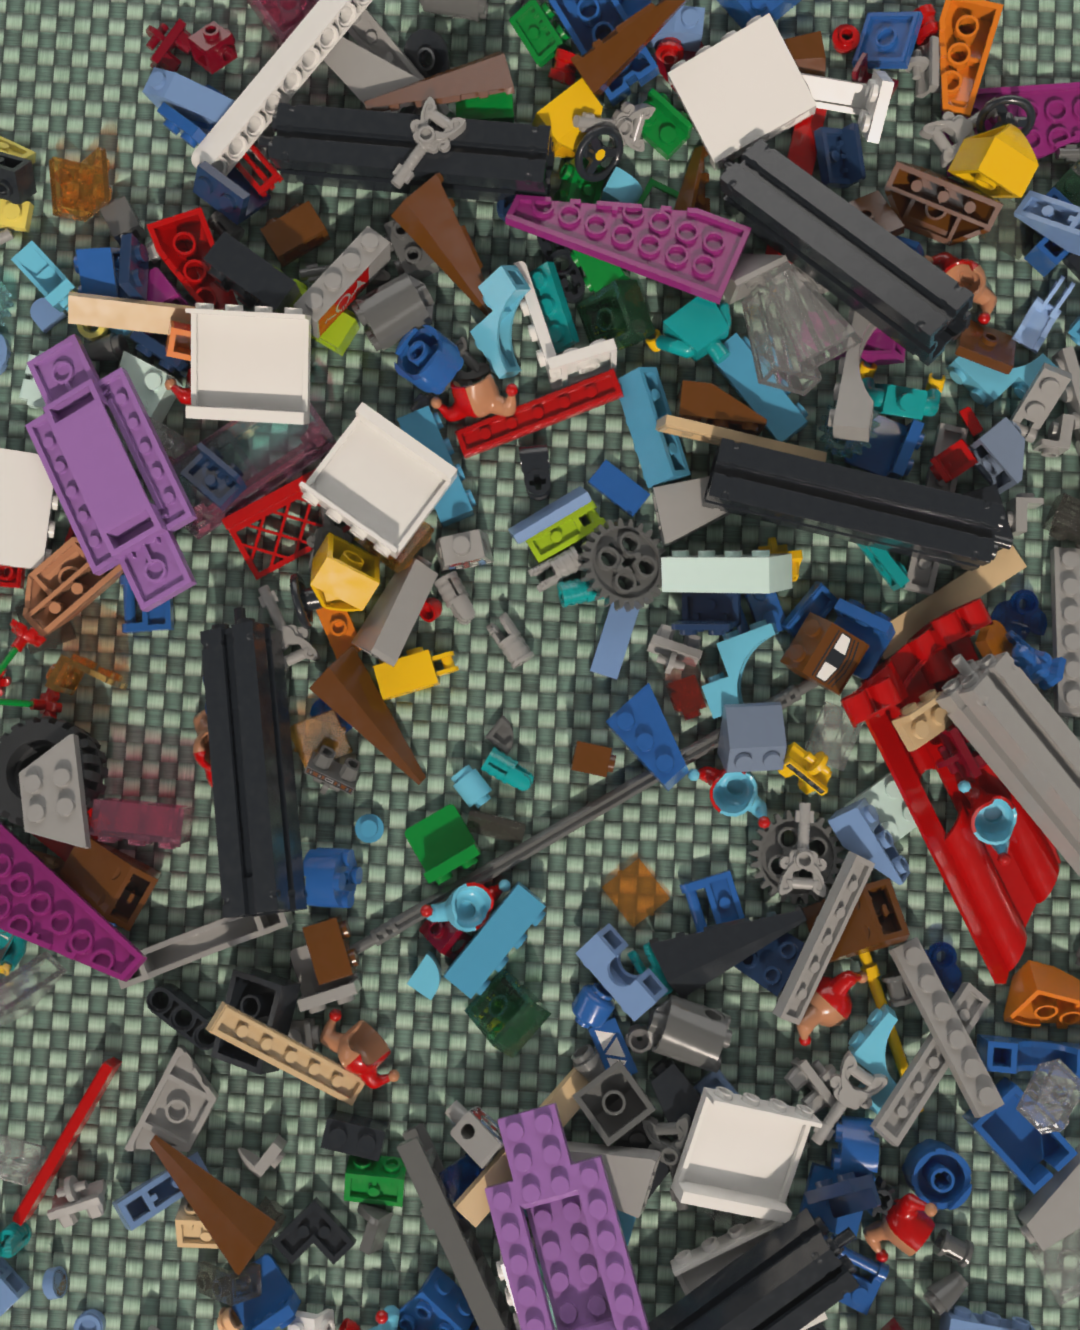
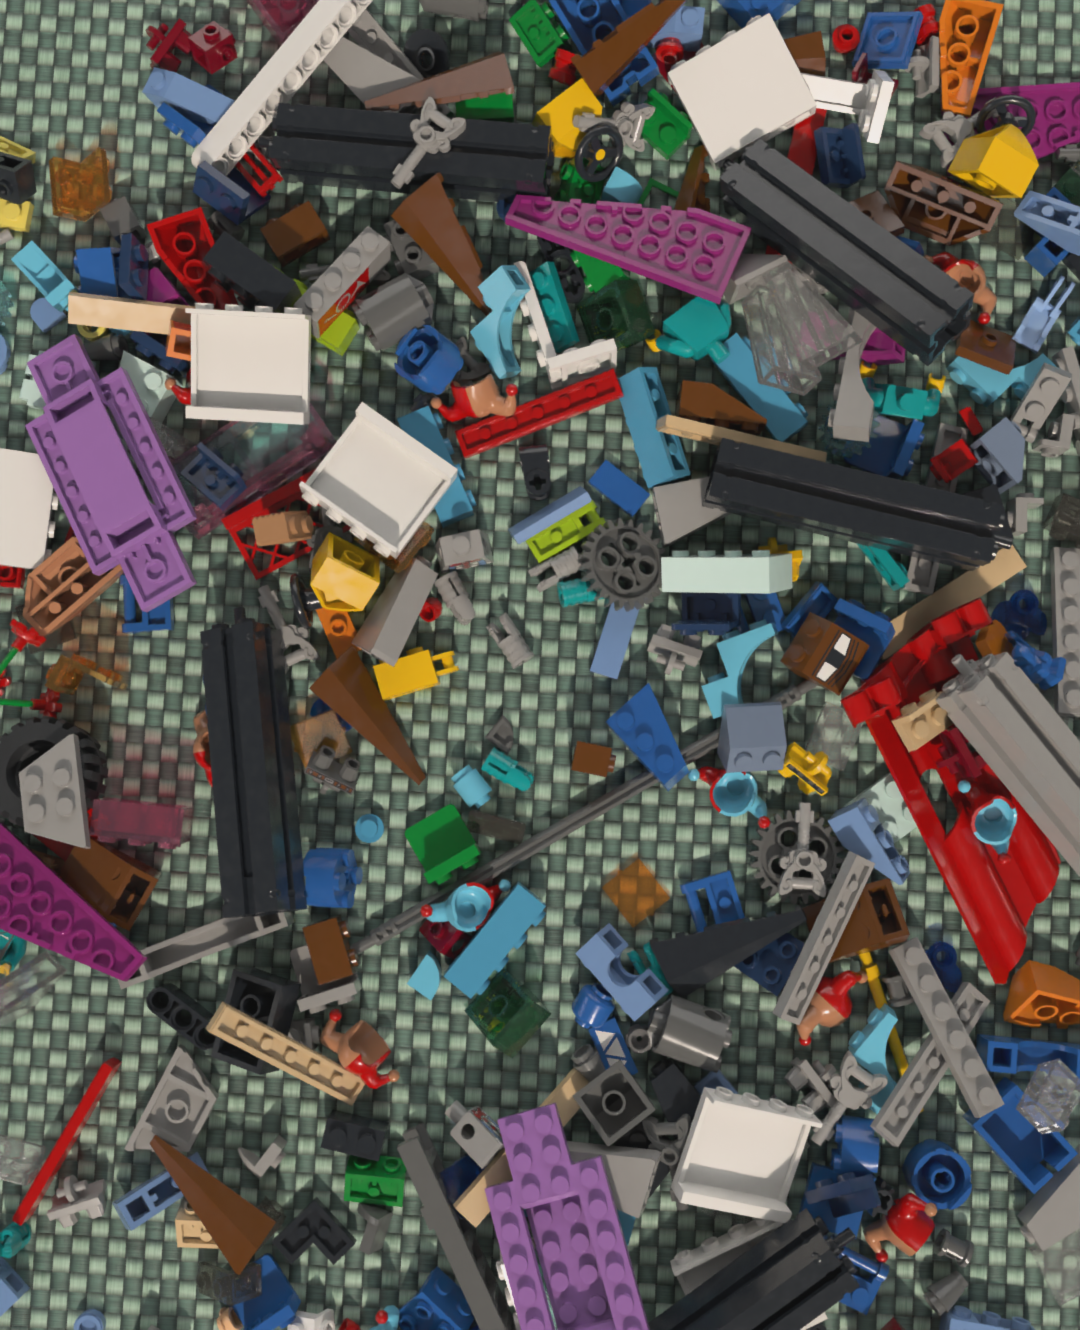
medium blue tile [42,1266,67,1300] -> none
clear red window [665,674,706,721] -> none
none -> medium nougat brick [252,511,313,547]

